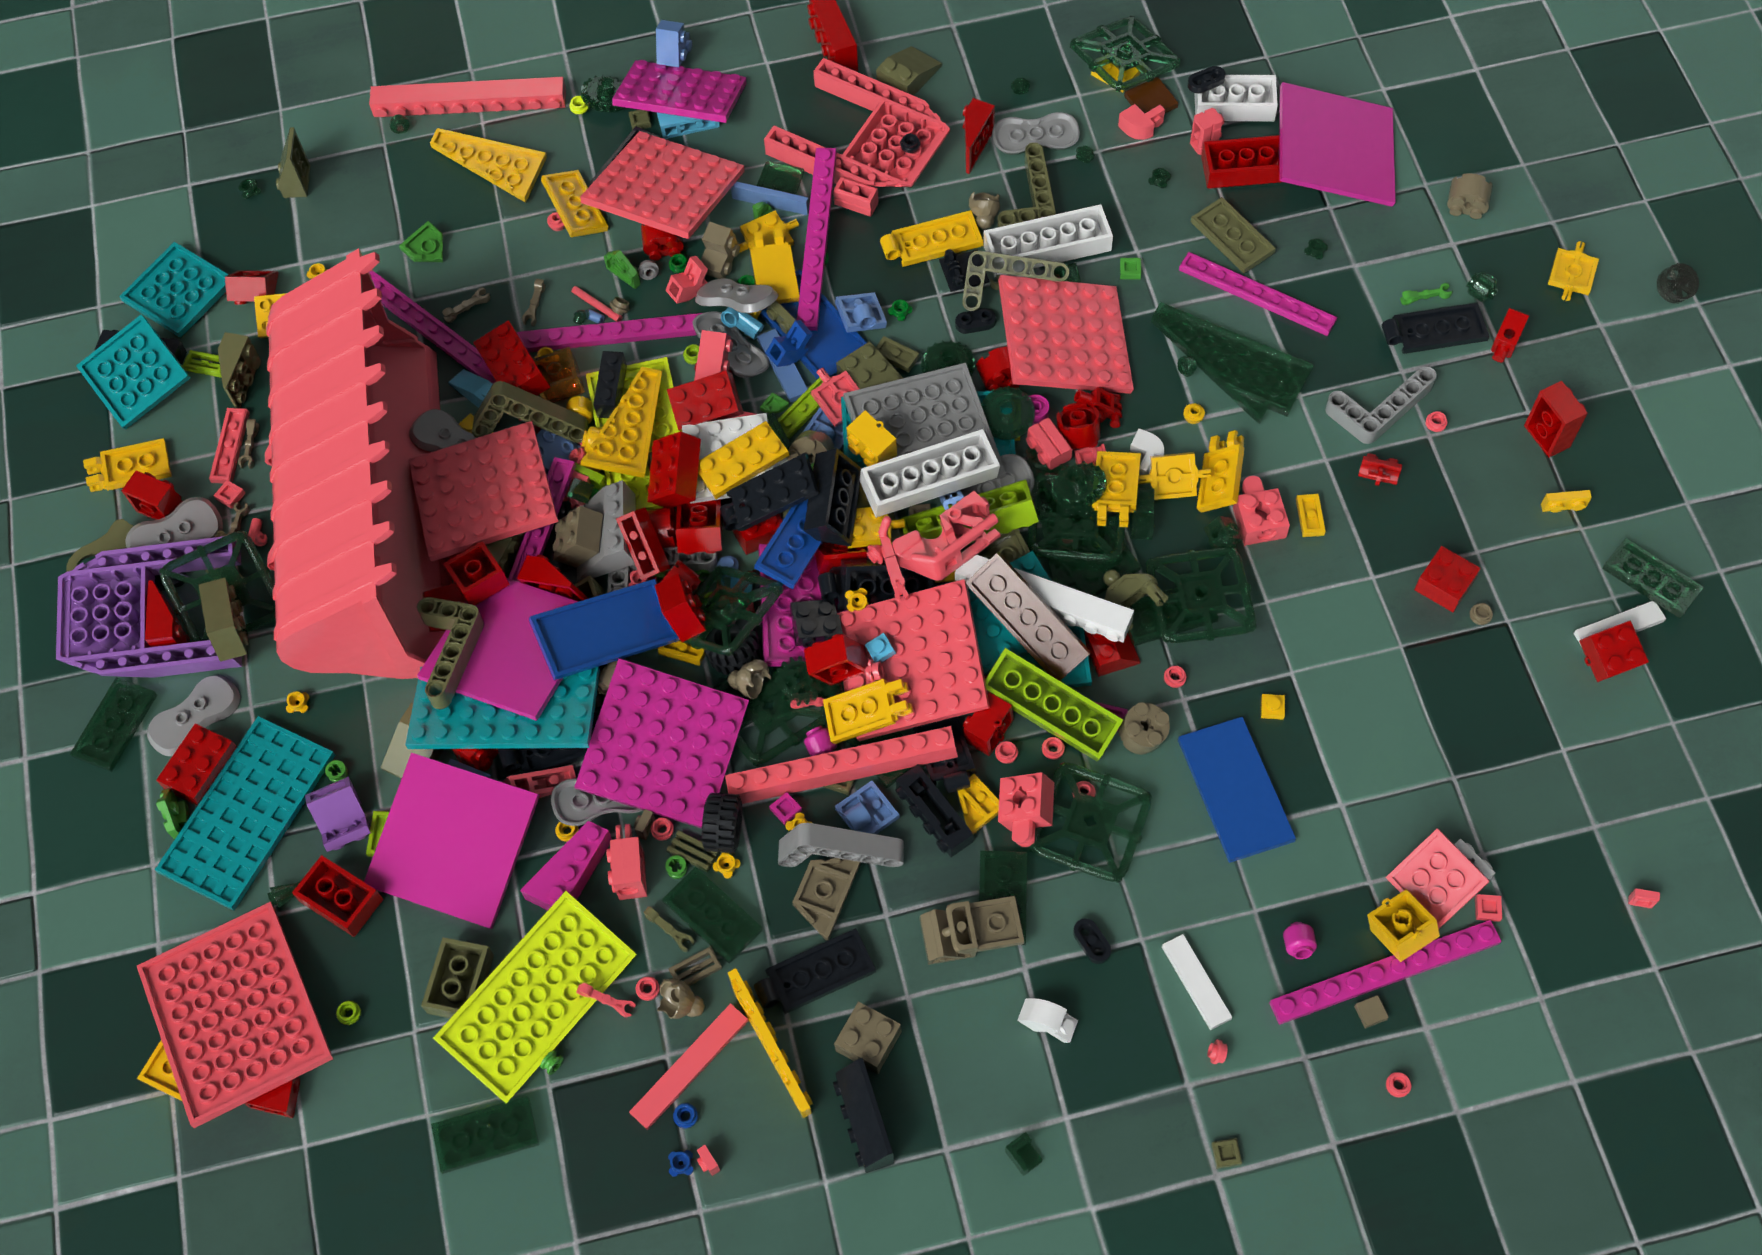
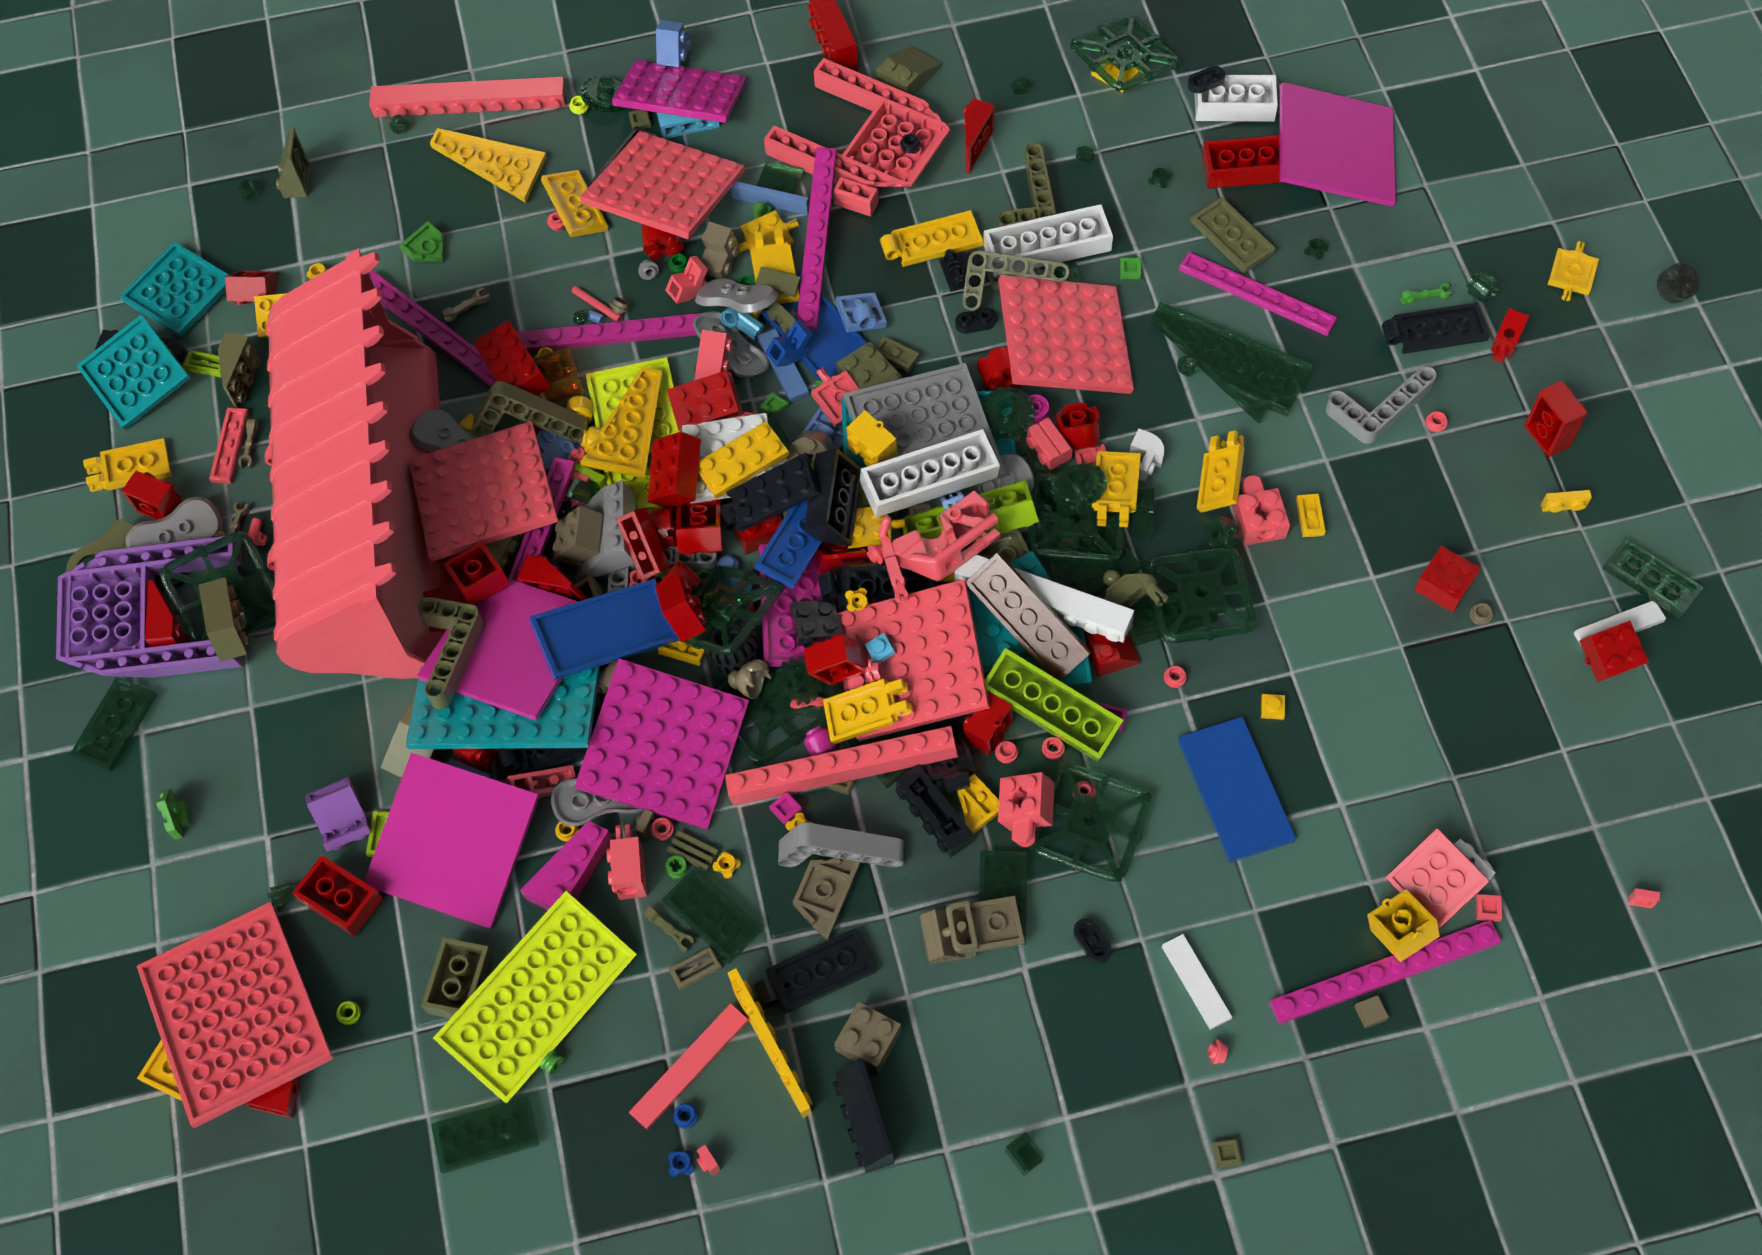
light grey plate [147,675,241,756] -> none
teal plate [155,716,335,911] -> none
red brick [156,723,237,806] -> none
coral plate [213,480,246,509] -> none
yellow plate [286,691,310,713] -> none
bright green bush [325,760,348,783] -> none
medium azure slope [448,369,493,408] -> none
dark tan piece [522,279,546,326] -> none
coral piece [576,983,636,1017] -> none
black brick [593,351,627,418] -> none
bright green plate [604,250,640,289] -> none
coral plate [636,976,660,1001] -> none
dark tan piece [657,978,705,1019] -> none
lime plate [683,344,699,365] -> none
black tyre [702,793,742,853] -> none
lime tile [770,377,823,444] -> none
medium blue plate [835,781,900,834] -> none
green plate [888,299,912,321] -> none
clear green gear [921,340,975,376] -> none
dark tan piece [969,192,1000,229] -> none
light grey plate [992,112,1080,155] -> none
white brick [1017,998,1078,1043] -> none
red piece [1074,387,1122,428] -> none
coral brick [1118,104,1165,140] -> none
dark tan brick [1118,702,1170,755] -> none
reddish brown tile [1124,77,1178,113] -> none
yellow plate [1138,452,1211,500] -> none
yellow plate [1183,403,1205,424] -> none
coral brick [1190,108,1224,155] -> none
dark pink head [1283,922,1317,959] -> none
red hips [1358,453,1402,486] -> none
coral plate [1386,1072,1411,1098] -> none
dark tan brick [1447,173,1493,219] -> none
none -> olive tile [755,267,800,298]

